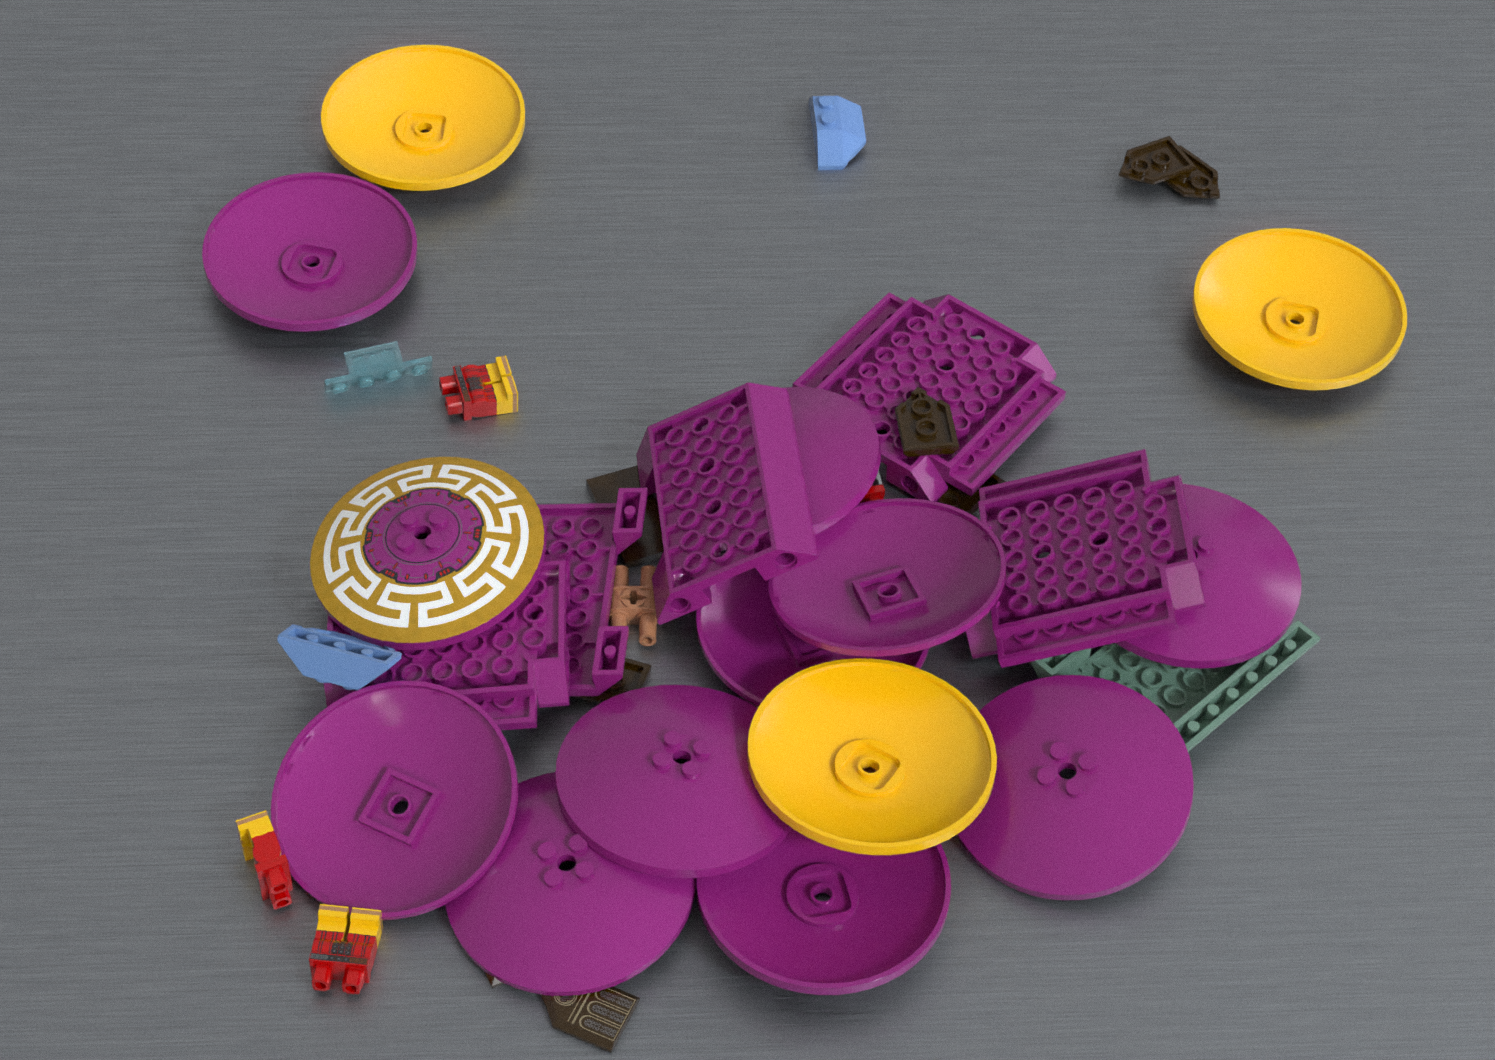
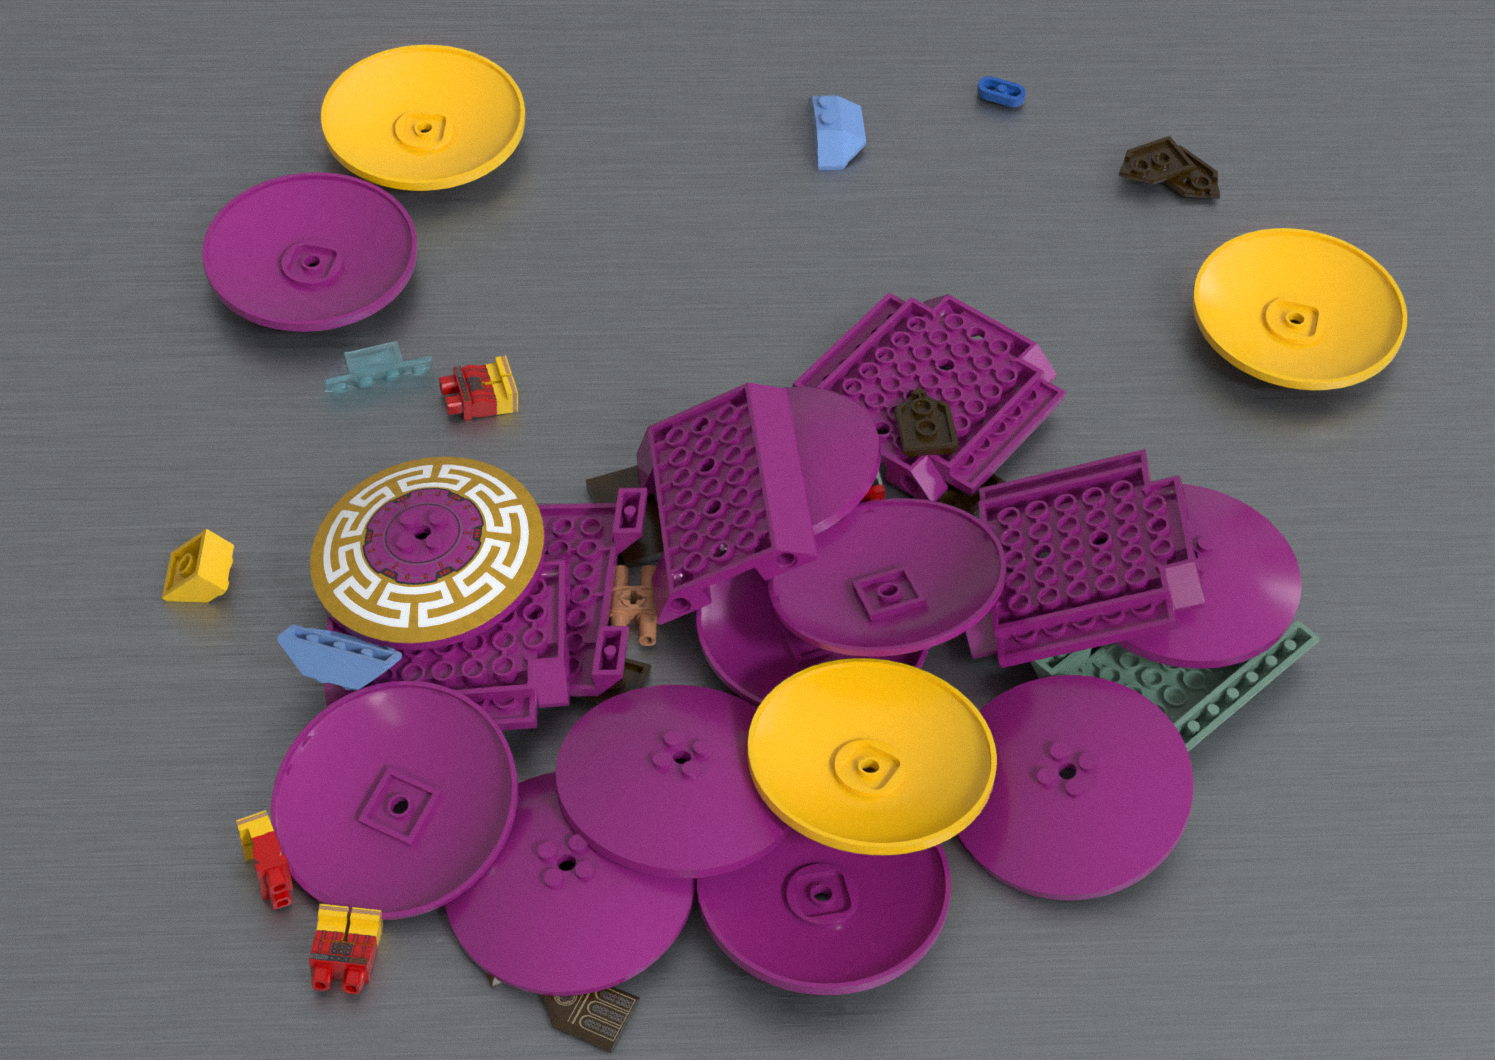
none -> yellow slope [161,529,234,603]
none -> blue plate [977,76,1026,107]

